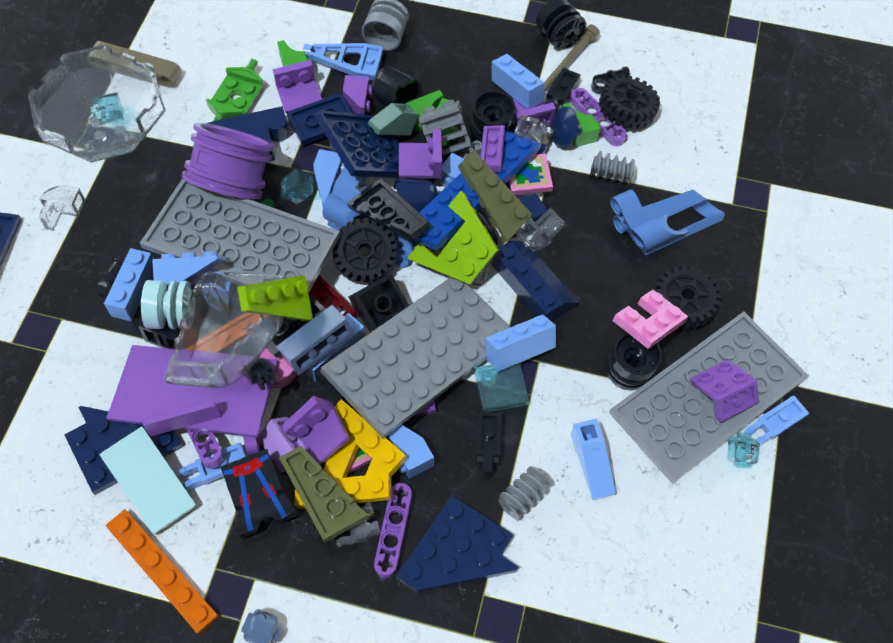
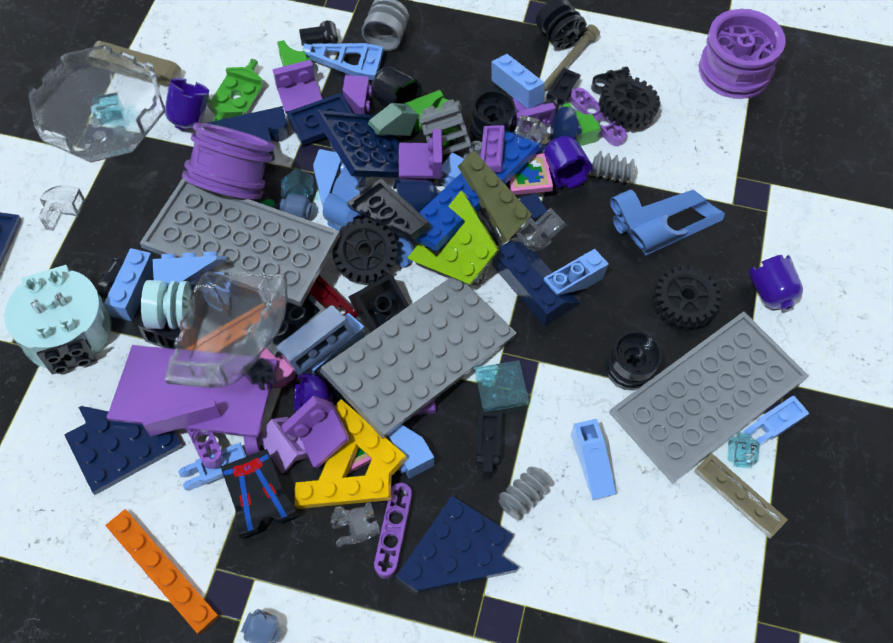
light aqua tile [99,426,197,535] -> none
lime wing [237,275,313,321] -> none
olive wing [279,446,369,543] -> none
light blue brick [485,315,556,371] -> none
bright pink plate [612,290,688,349] -> none
medium lavender bracket [690,360,759,422] -> none
none -> light aqua piece [4,265,111,375]
none -> dark purple cylinder [164,78,210,130]
none -> sand blue head [280,193,312,219]
none -> dark purple cylinder [294,373,333,410]
none -> black piece [299,20,338,46]
none -> light blue slope [543,249,609,296]
none -> dark purple cylinder [544,136,593,189]
none -> dark tan plate [694,453,788,539]
none -> medium lavender wheel [698,9,786,99]
none -> dark purple cylinder [748,254,803,311]

